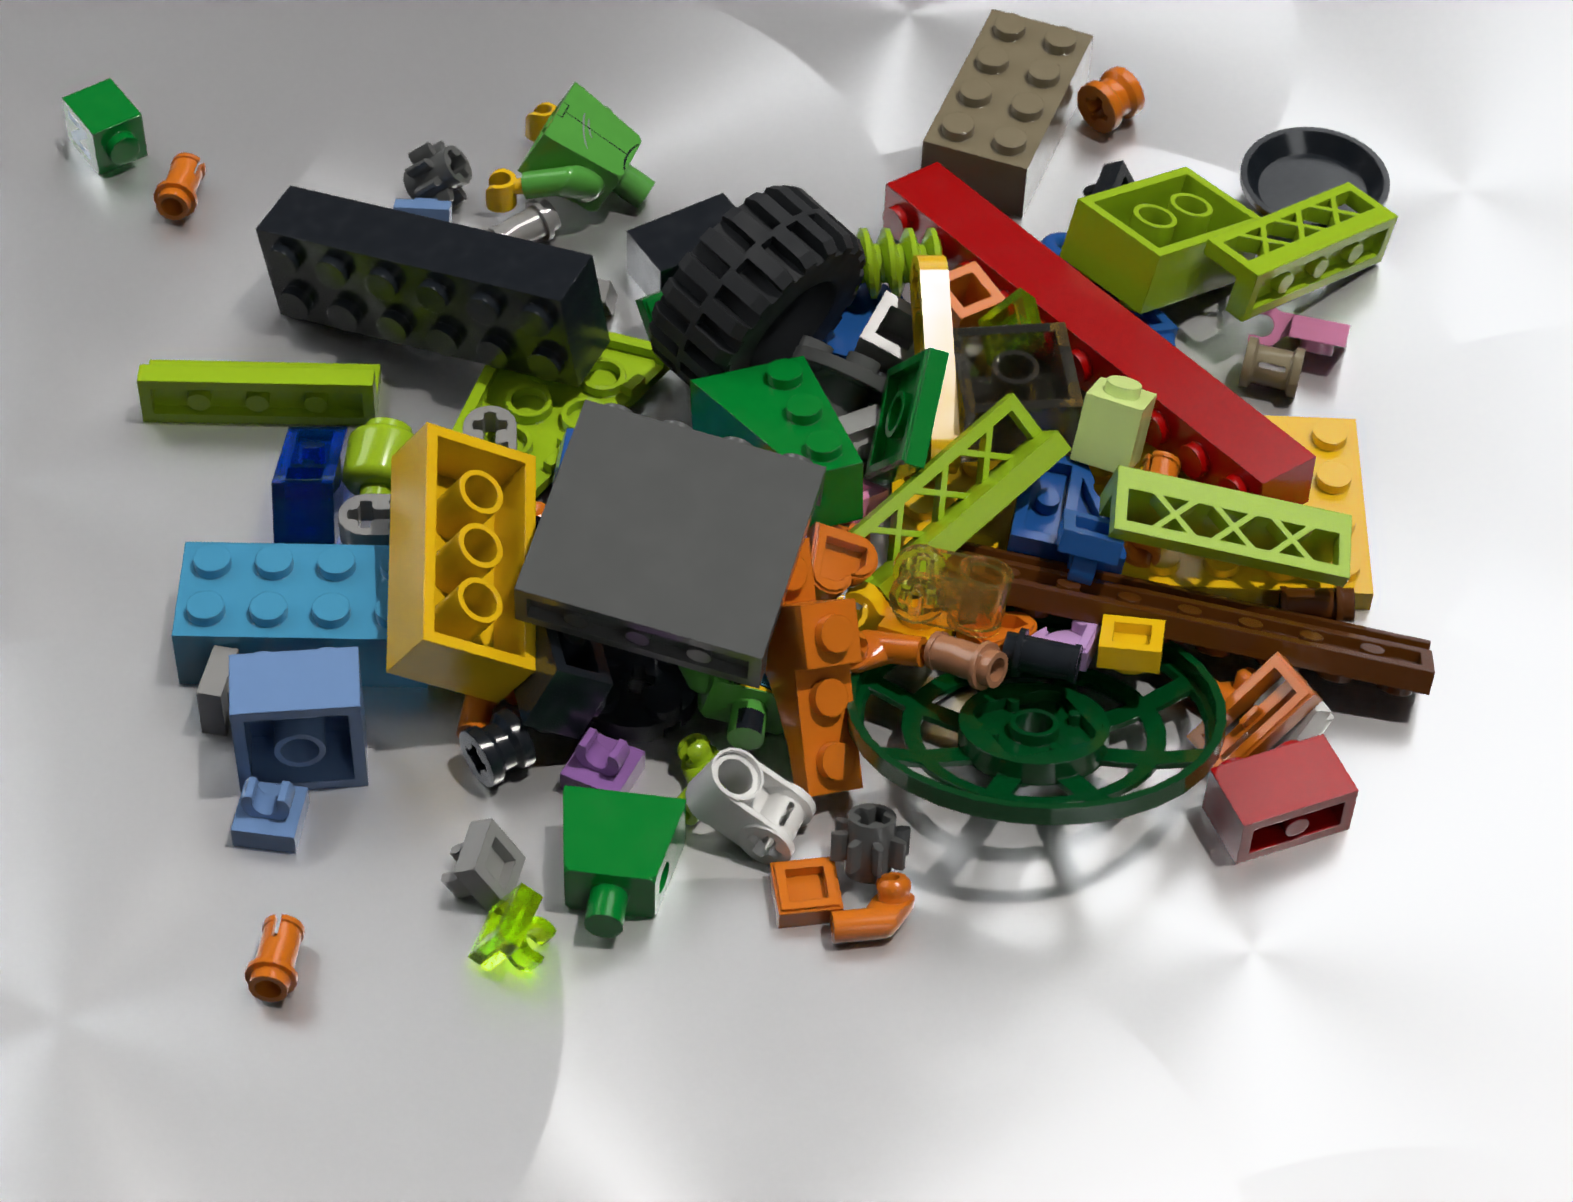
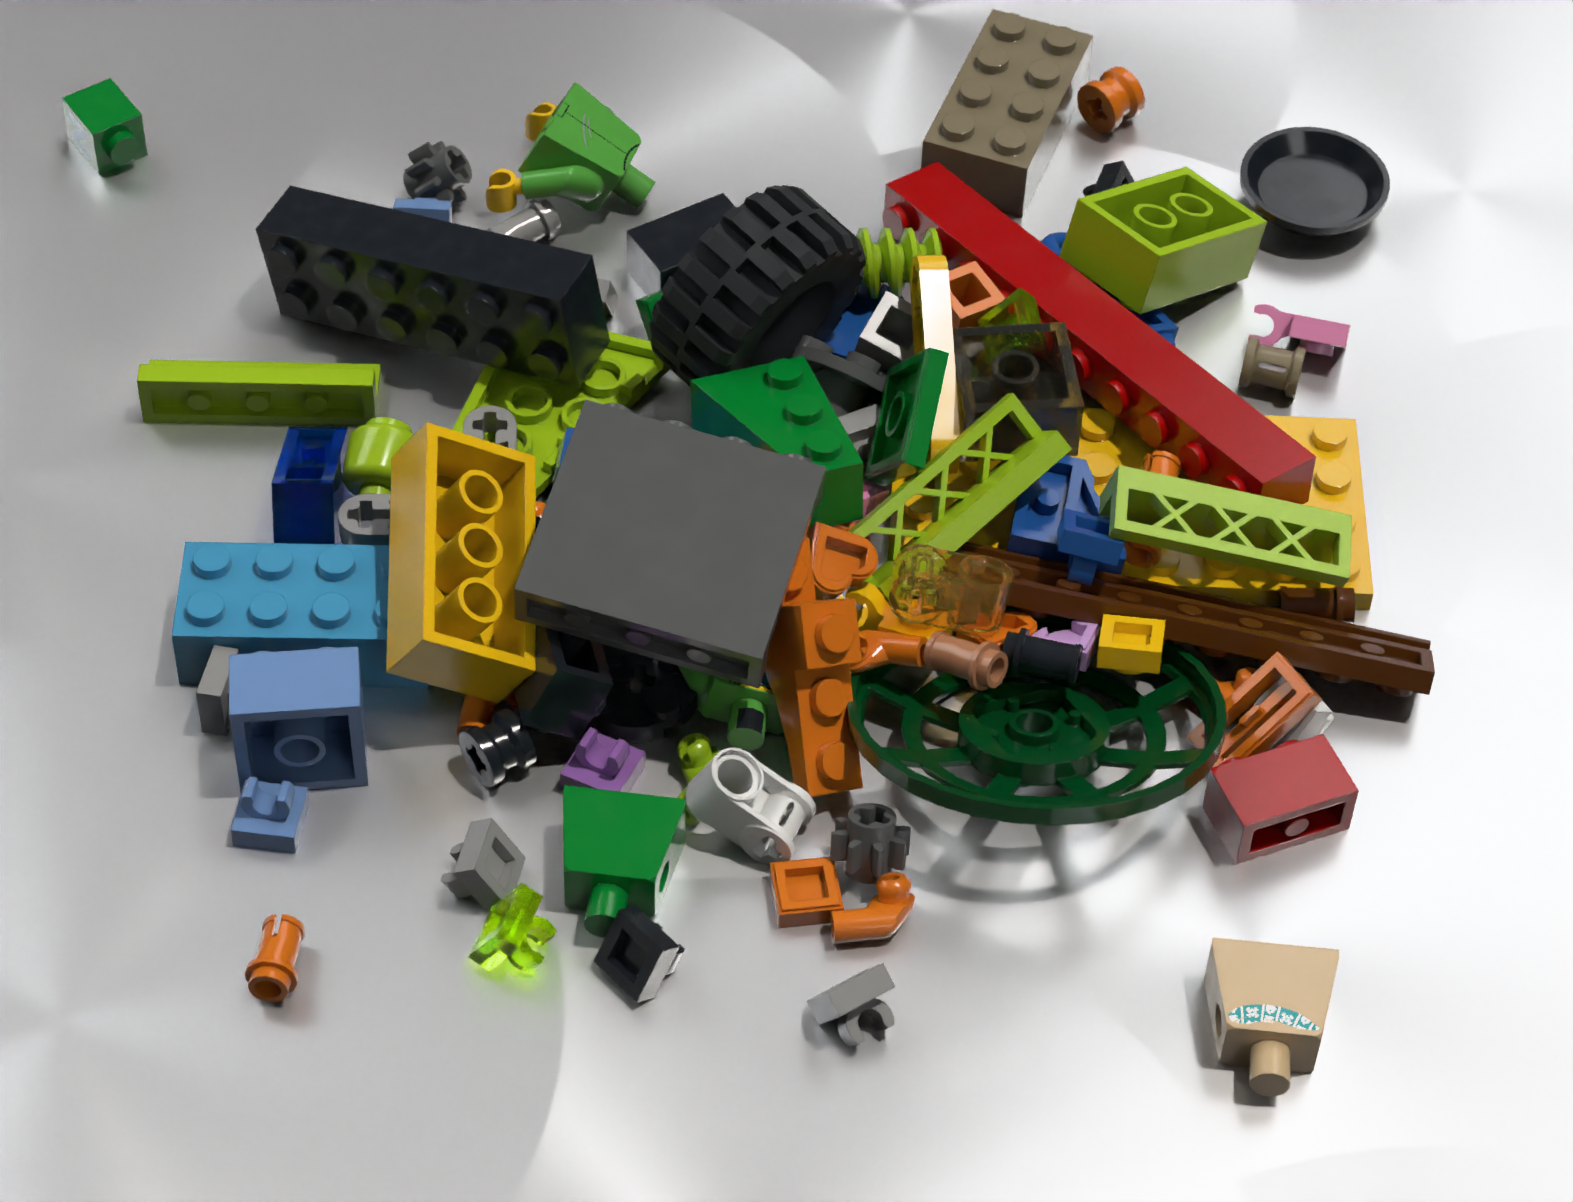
orange pin [153,152,206,220] -> none
yellowish green brick [1070,375,1157,473] -> none
lime fence [1203,182,1398,322] -> none
none -> black tile [593,906,685,1003]
none -> light grey tile [807,963,895,1047]
none -> tan torso [1205,937,1339,1096]

